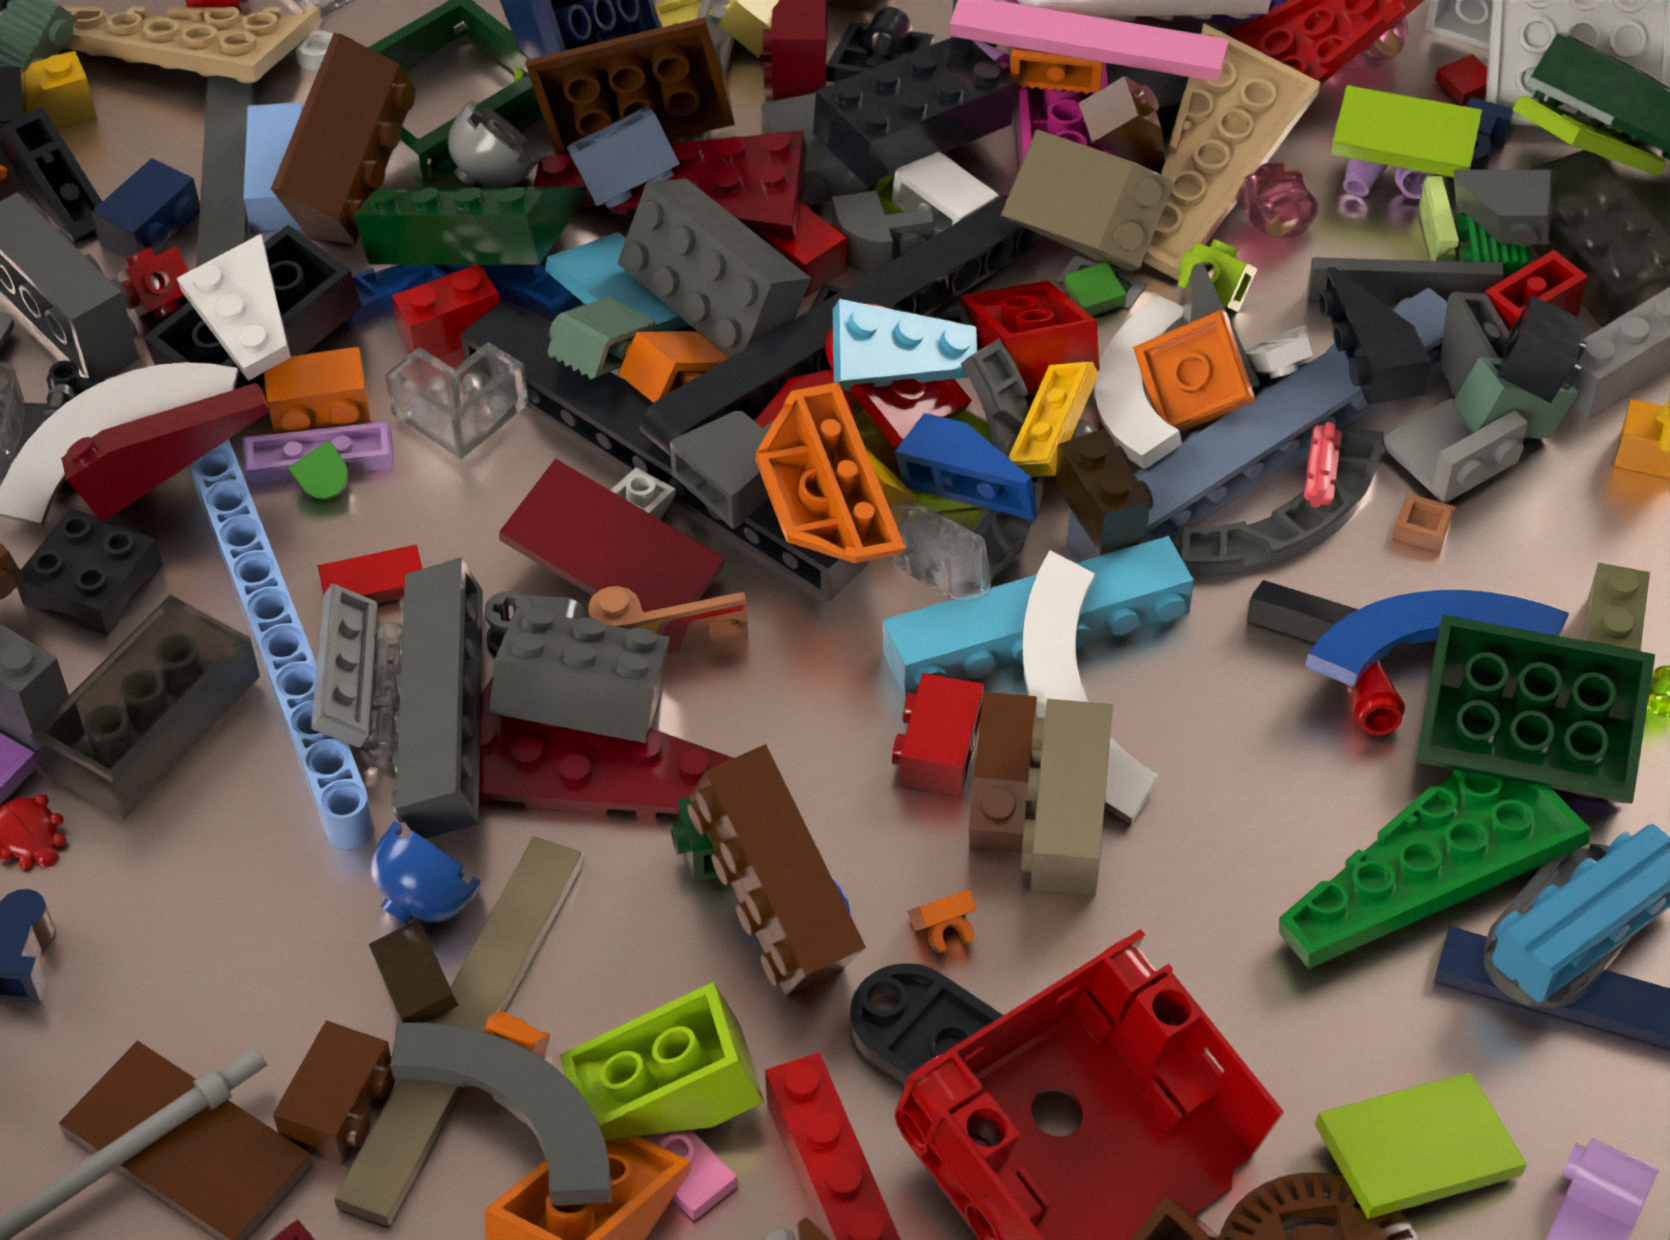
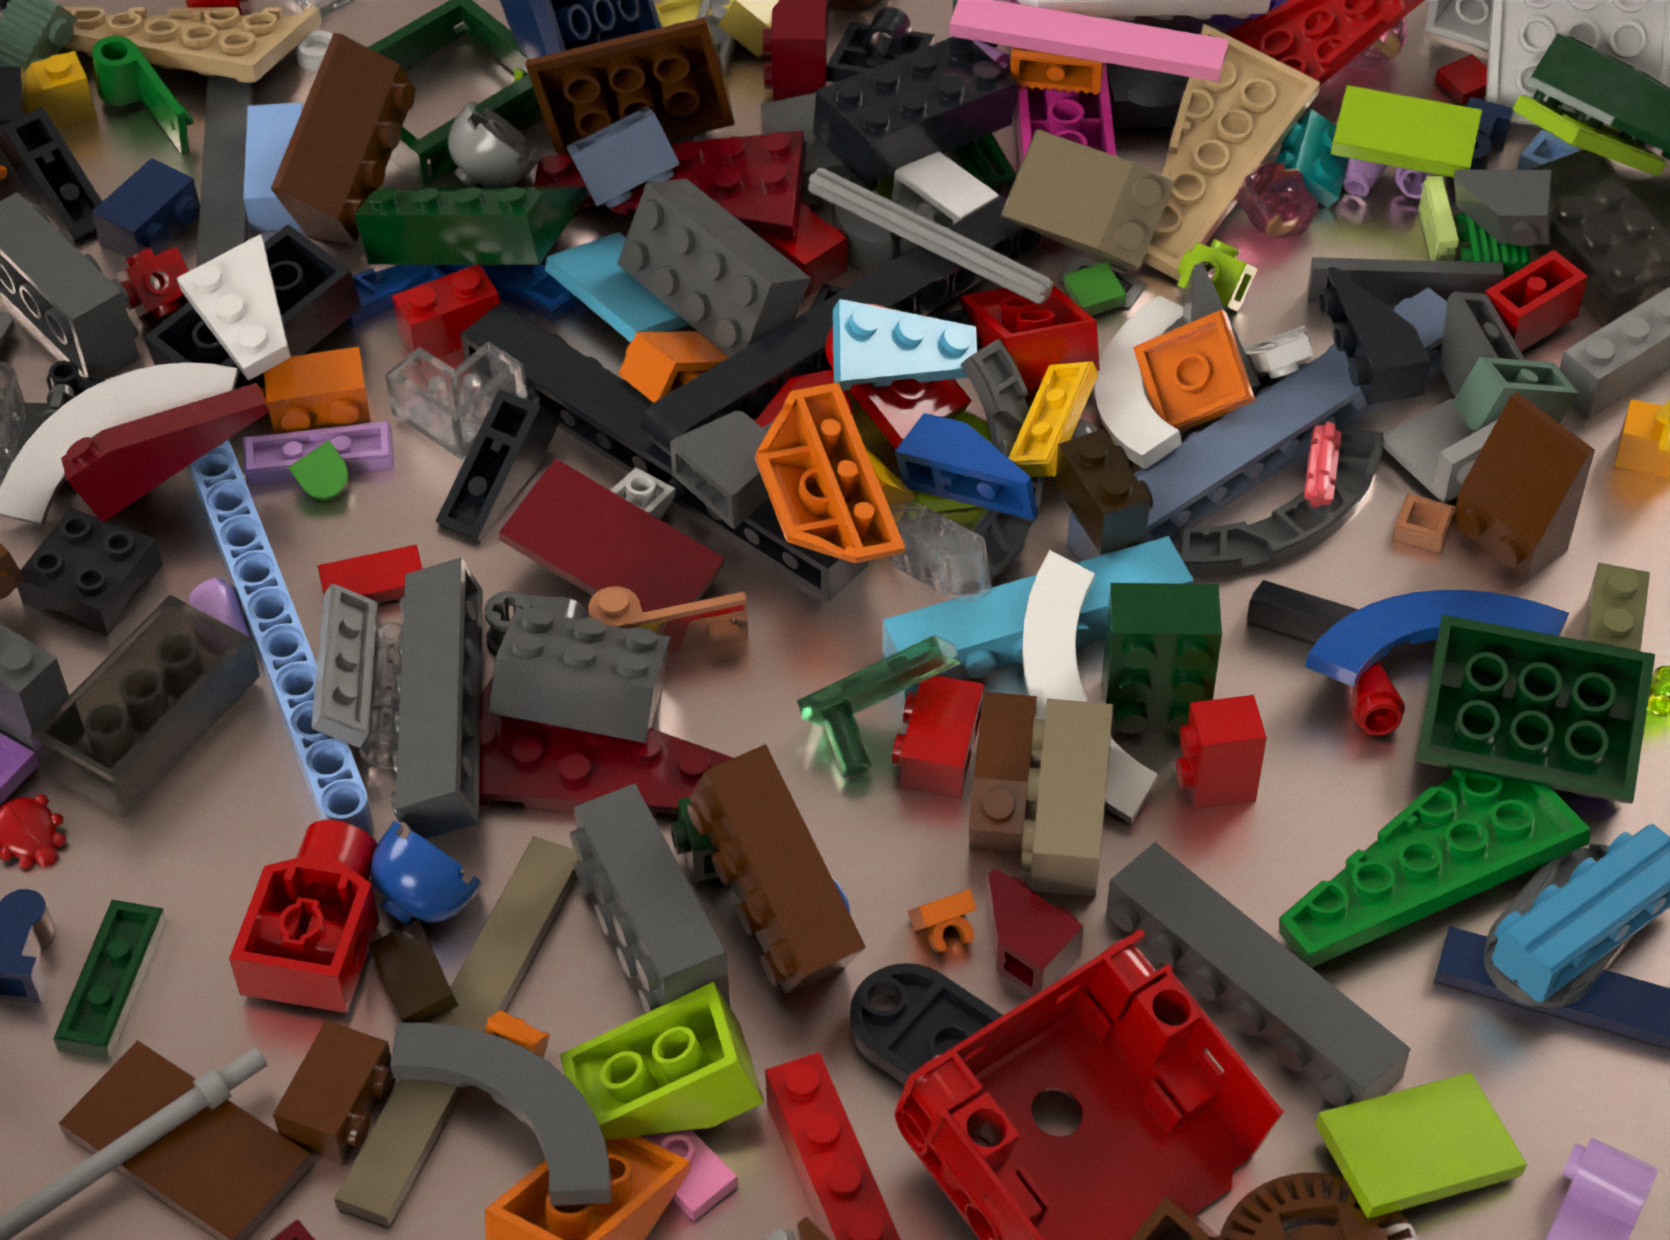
sand green brick [547,296,656,379] -> none
reddish brown slope [1079,76,1166,174] -> none
black brick [1497,295,1587,403] -> none
none -> dark green tile [53,900,167,1059]
none -> green door [92,36,194,154]
none -> lavender cone [189,578,253,656]
none -> red brick [229,820,379,1013]
none -> black slope [435,388,560,542]
none -> dark grey brick [570,783,730,1013]
none -> clear green piece [797,635,961,777]
none -> light grey axle [808,168,1054,304]
none -> dark green tile [948,133,1017,195]
none -> dark red slope [986,867,1084,996]
none -> dark green brick [1101,583,1222,734]
none -> dark grey brick [1106,842,1411,1107]
none -> red brick [1176,694,1267,809]
none -> teal bracket [1269,109,1348,208]
none -> reddish brown slope [1453,392,1595,580]
none -> light blue plate [1517,130,1582,186]

